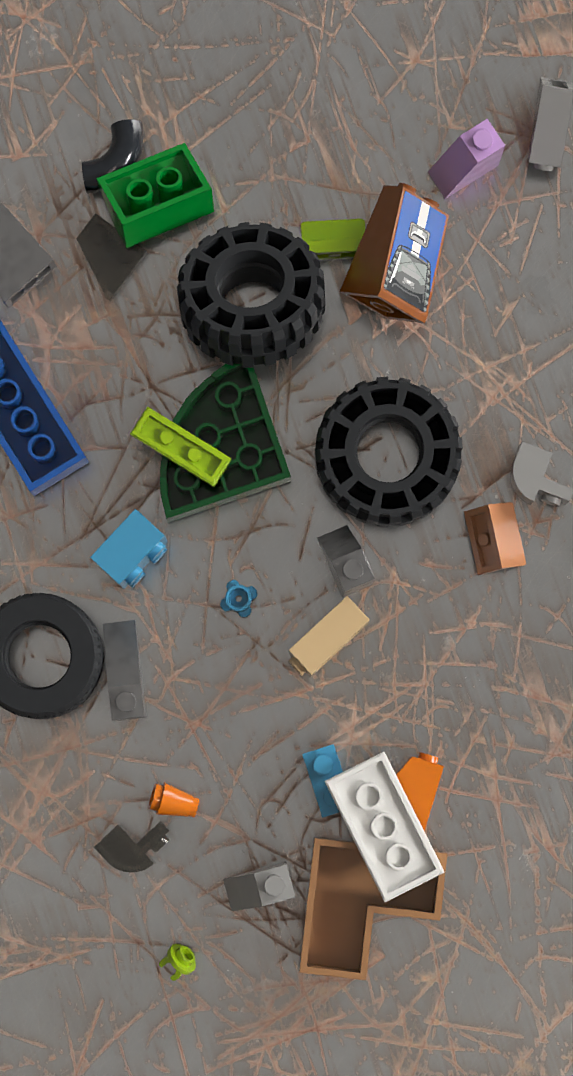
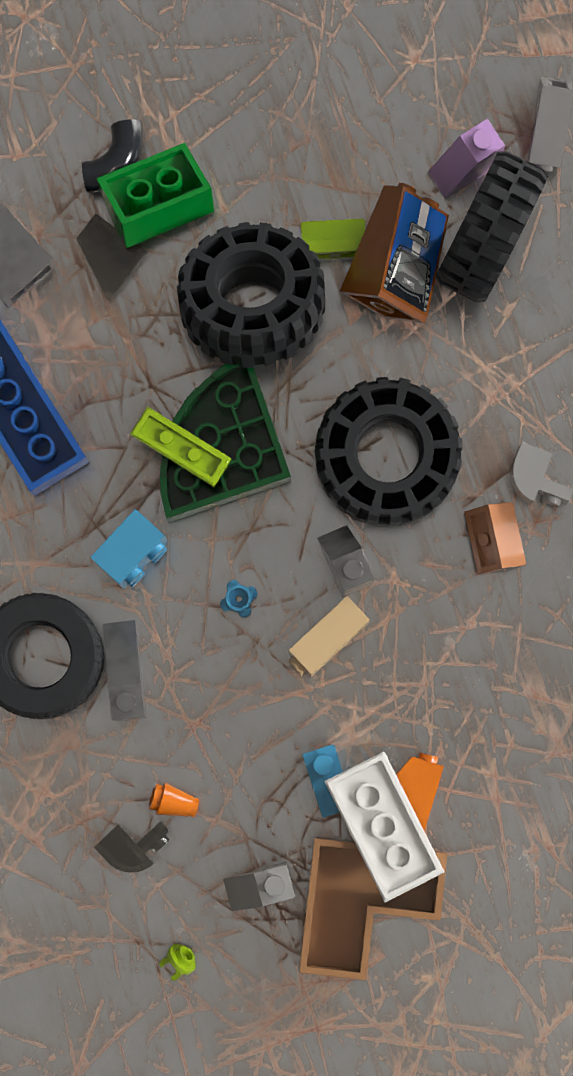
none -> black tyre [435,151,548,302]

